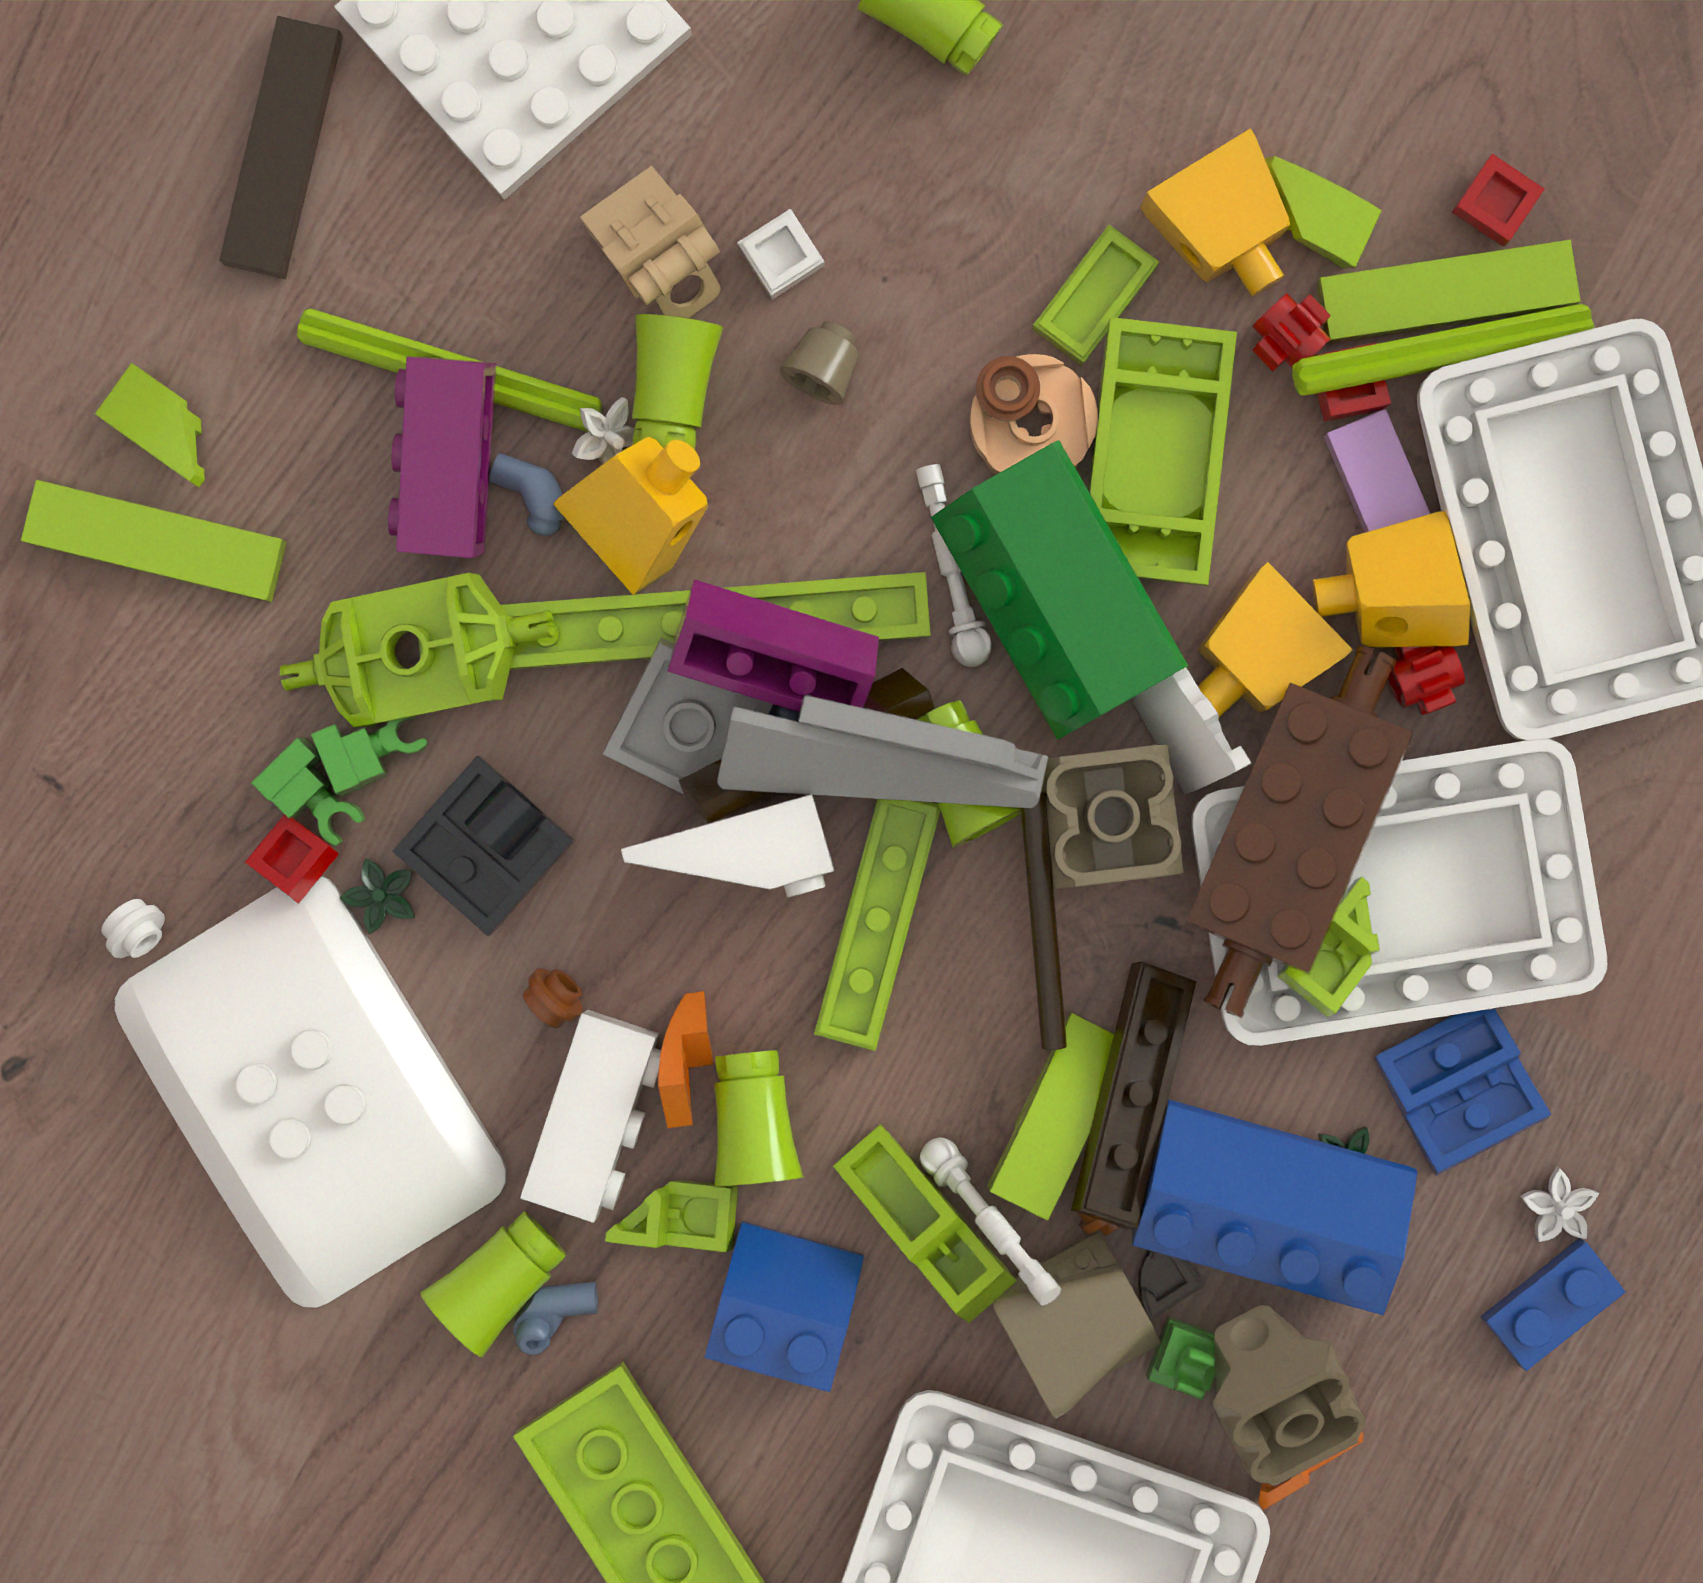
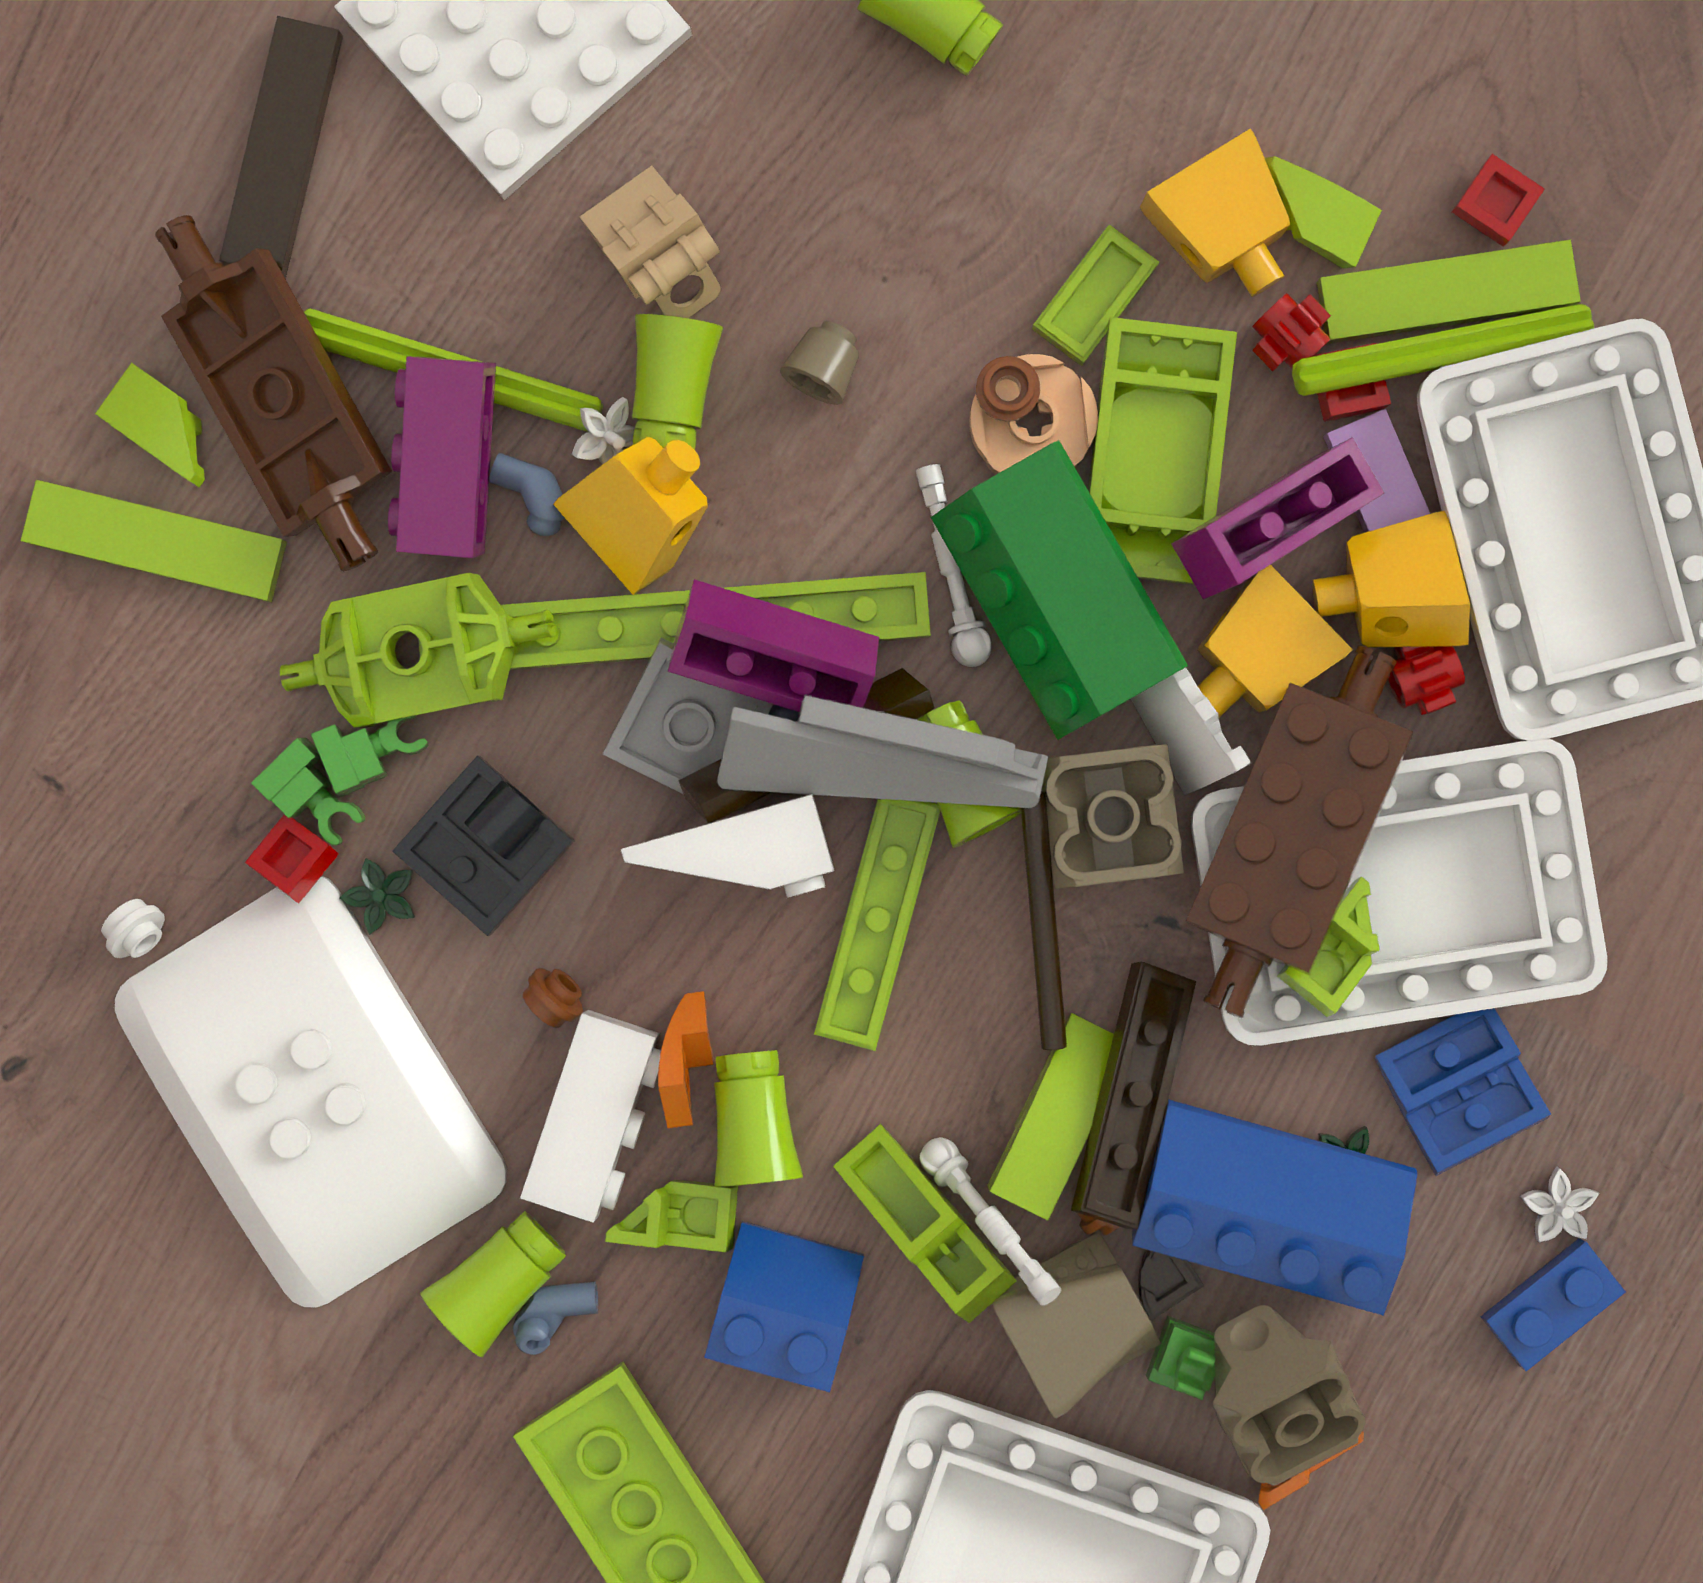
white tile [737,209,825,300] -> none
none -> reddish brown plate [155,215,392,572]
none -> magenta brick [1171,437,1384,600]

